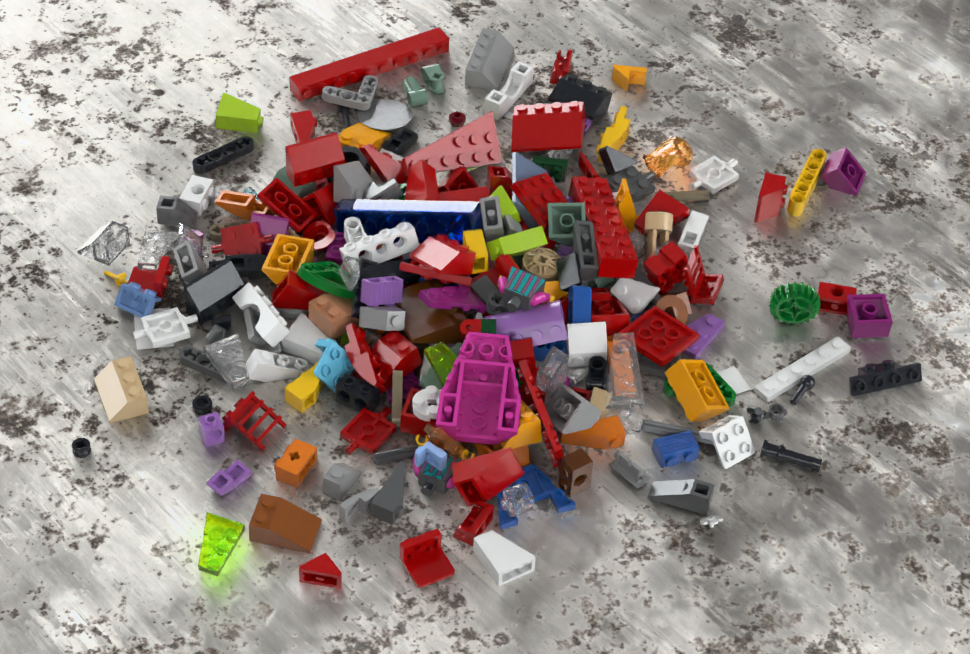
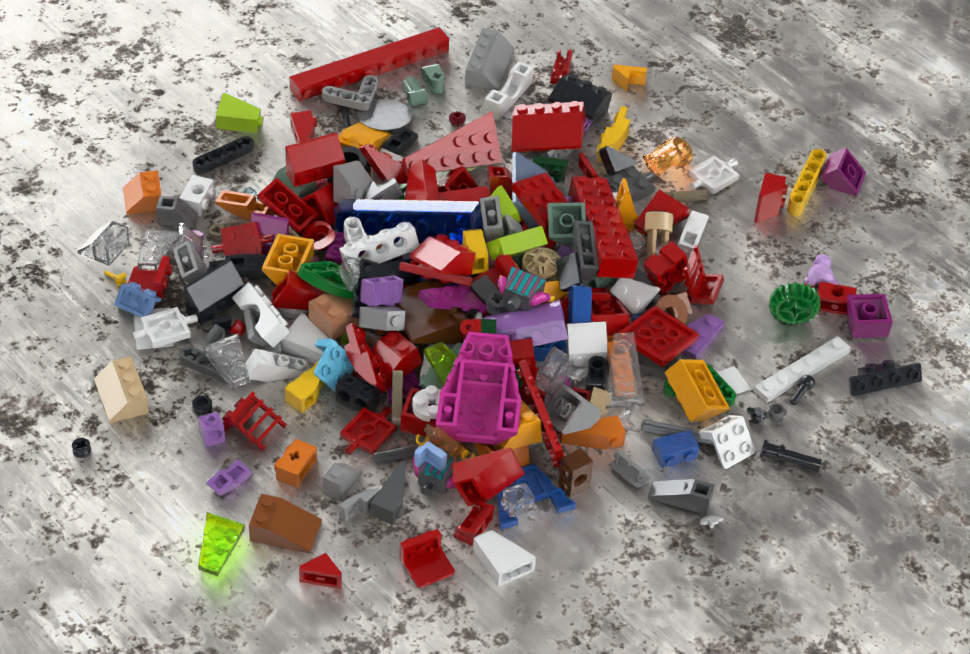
none -> orange slope [123,170,162,215]
none -> red hinge [229,319,246,336]
none -> lavender animal [803,254,839,288]

